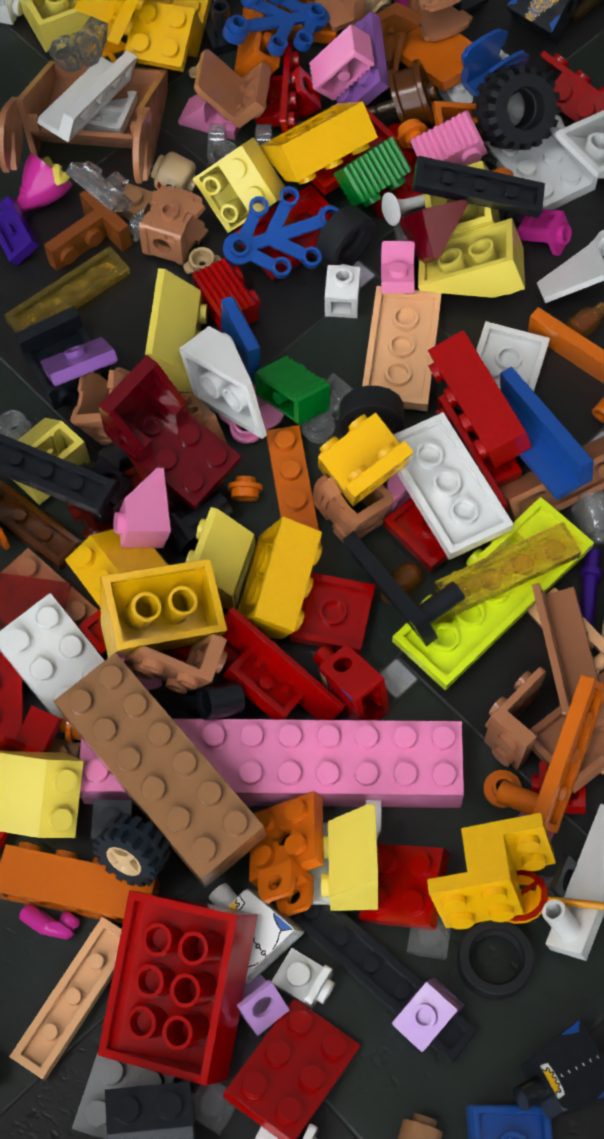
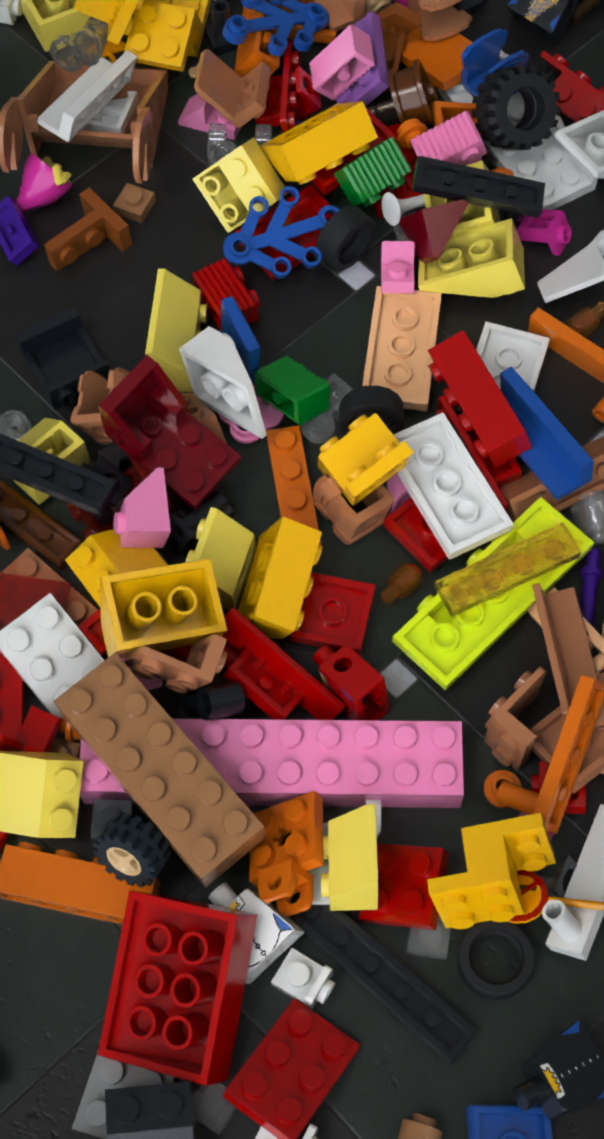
clear yellow plate [4,246,130,333] -> none
light nougat plate [9,917,122,1081] -> none
dark pink arm [19,903,80,940] -> none
medium lavender plate [40,337,118,386] -> none
clear plate [65,161,133,212] -> none
clear plate [129,210,145,242] -> none
nougat piece [139,186,209,266] -> none
tan head [150,151,197,193] -> none
tan plate [183,247,221,274] -> none
orange plate [228,476,263,502] -> none
lavender bracket [237,974,289,1036] -> none
white brick [325,264,360,318] -> none
black piece [342,531,466,647] -> none
lavender bracket [392,977,464,1052] -> none

